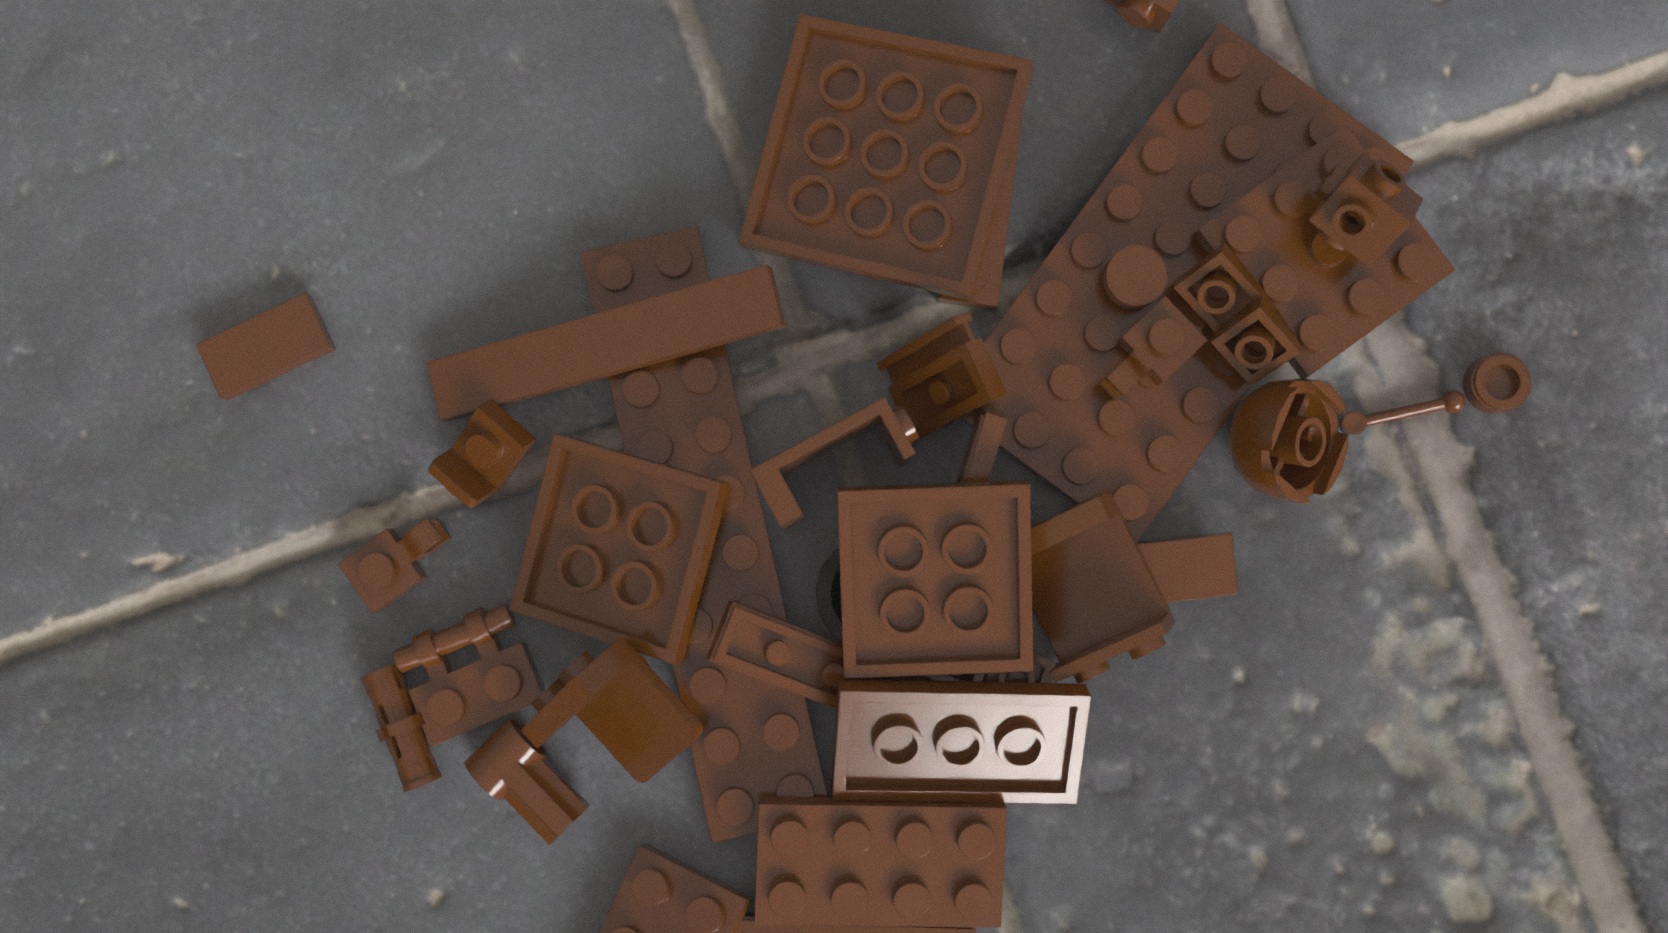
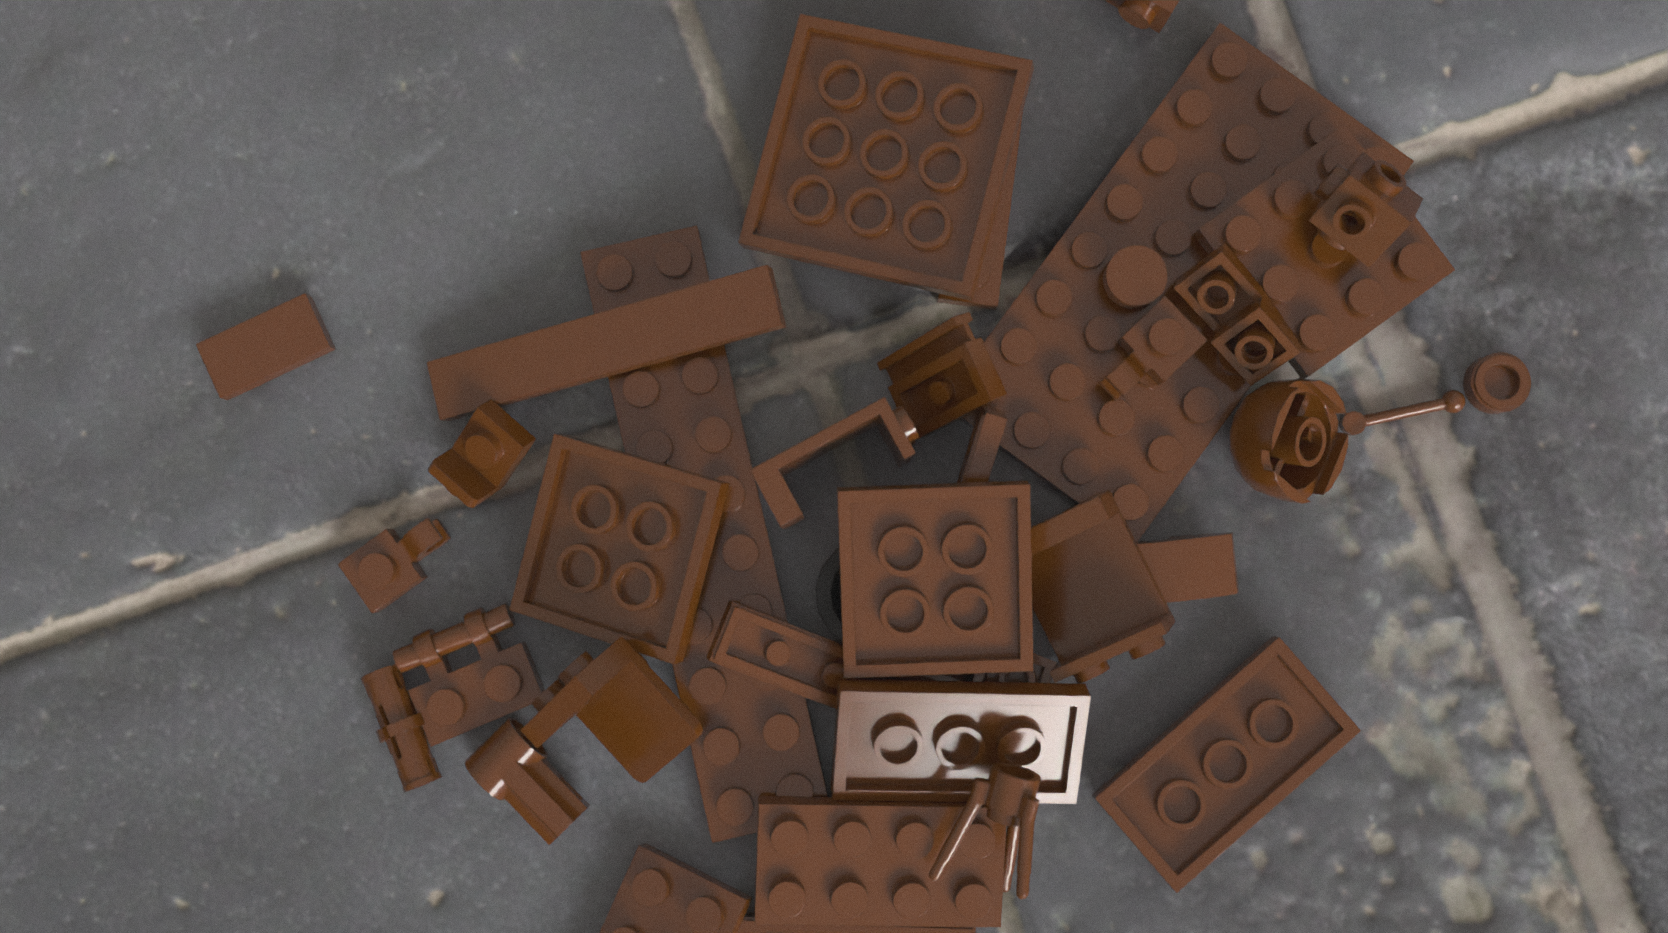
none -> reddish brown plant [929,762,1041,899]
none -> reddish brown plate [1092,636,1361,893]

